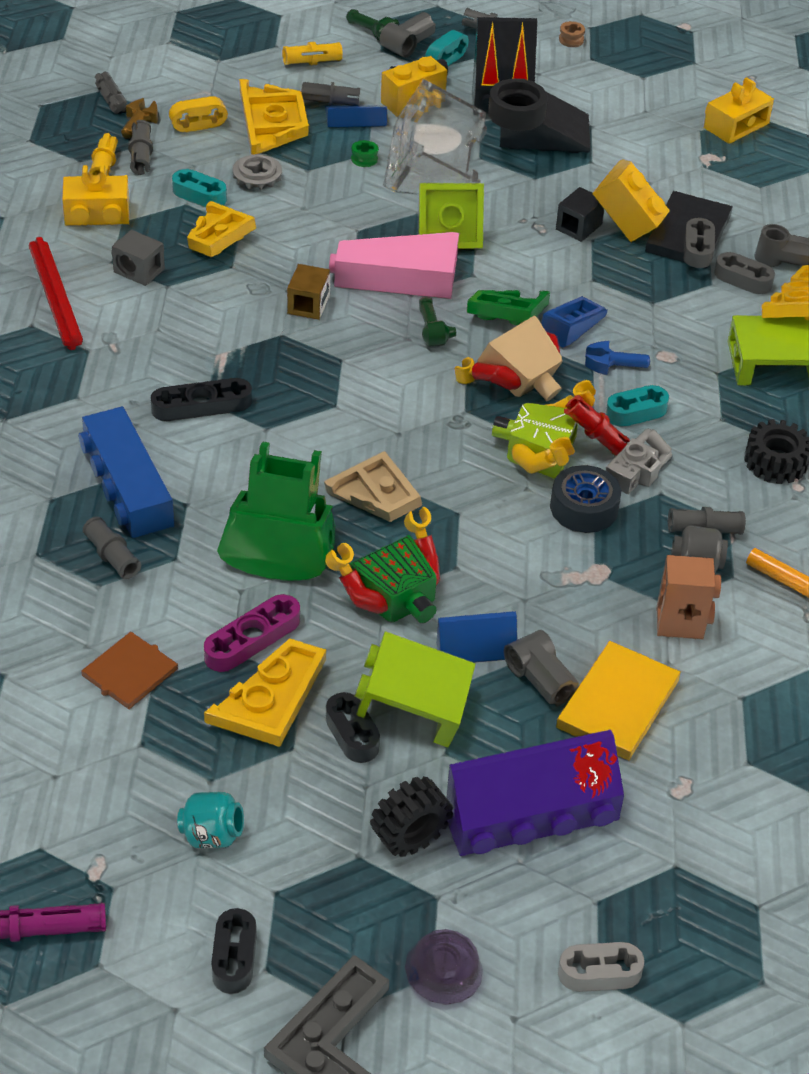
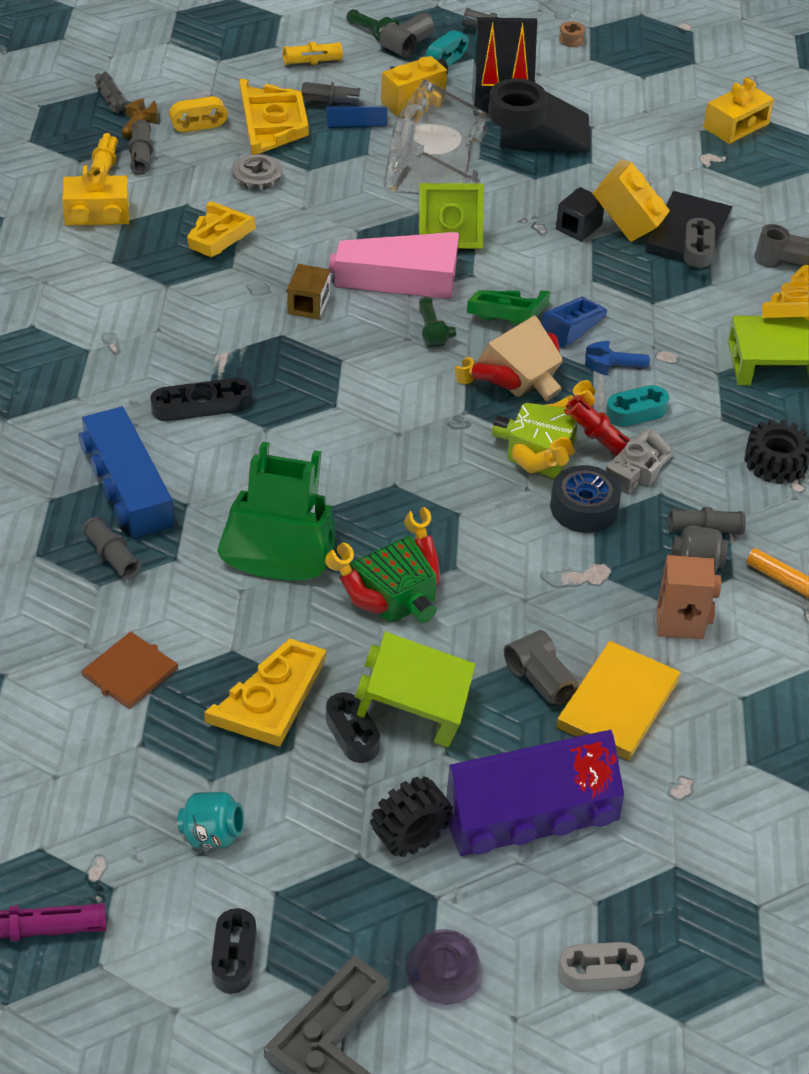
red axle [29,237,83,350] -> none
dark grey brick [111,230,165,286] -> none
teal beam [172,169,227,207] -> none
magenta beam [204,594,300,672] -> none
tan wing [324,451,422,522] -> none
green bush [351,140,379,167] -> none
blue slope [436,611,517,663] -> none
dark grey beam [714,252,775,294] -> none

